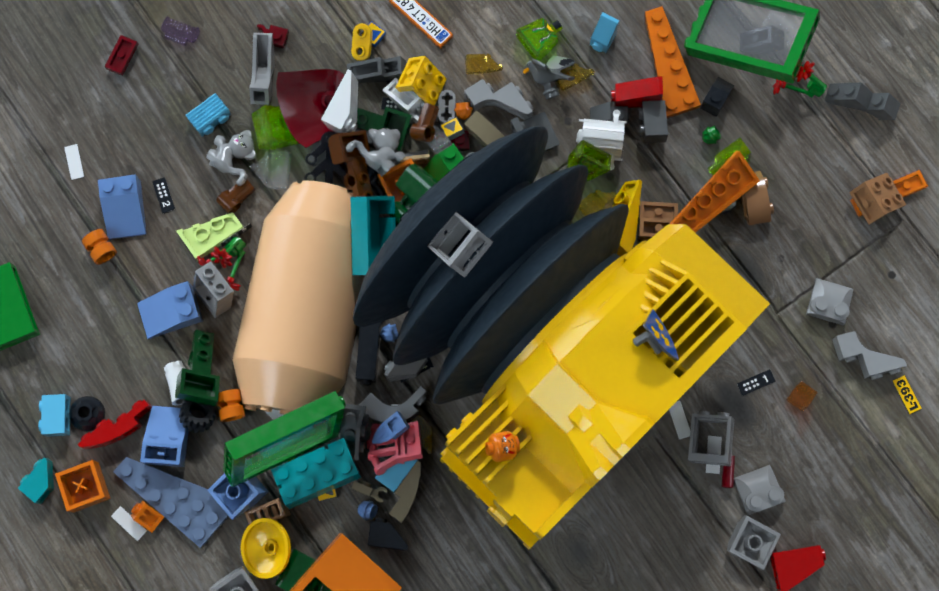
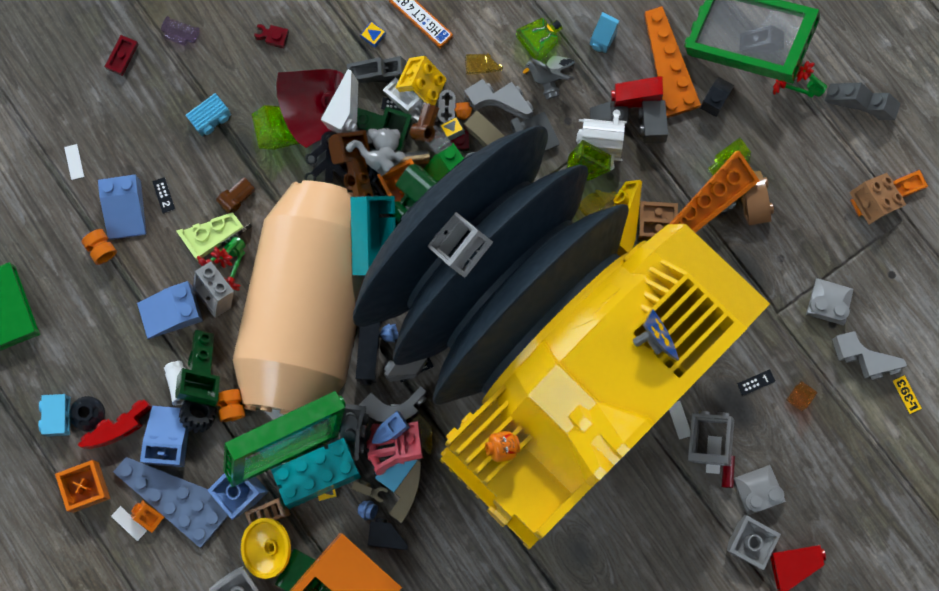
teal slope [18,458,54,504] -> none
light grey animal [206,130,256,186] -> none
light grey arch [249,33,275,105] -> none
clear slope [250,151,292,190] -> none
yellow plate [351,23,373,61] -> none
clear yellow slope [557,64,594,91] -> none
green plate [702,125,721,144] -> none

